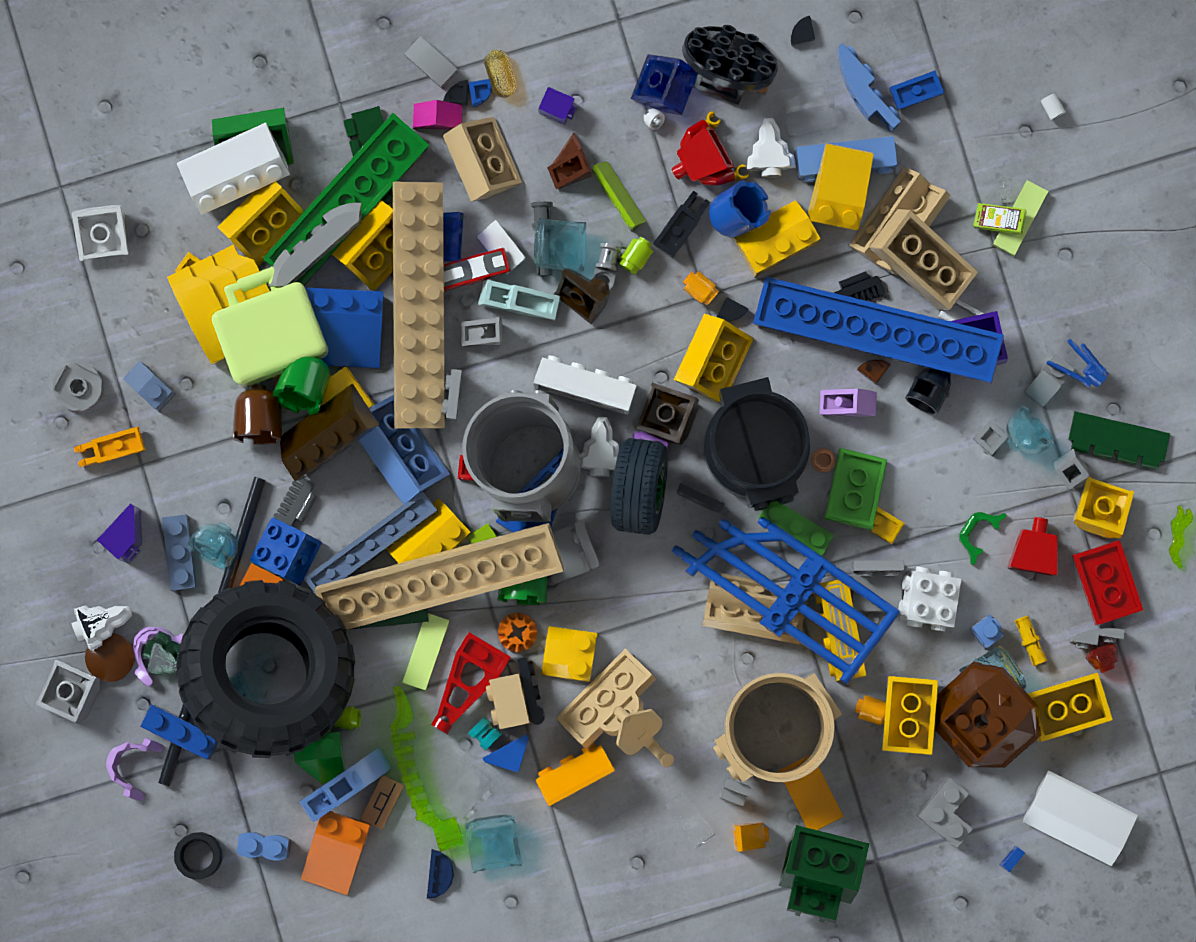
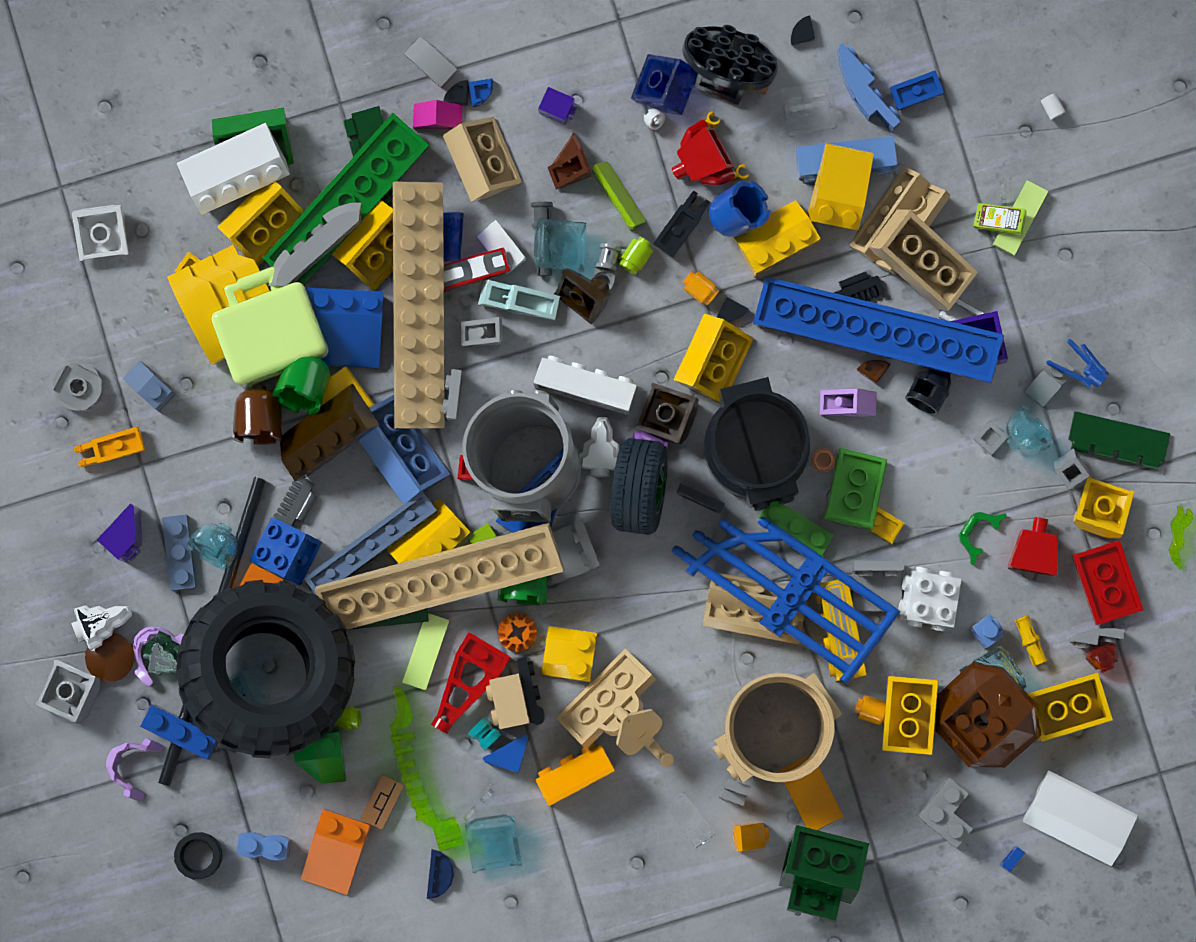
medium blue slope [299,747,393,823] -> none
clear yellow tile [484,49,517,98] -> none
white rock [747,118,796,178] -> none

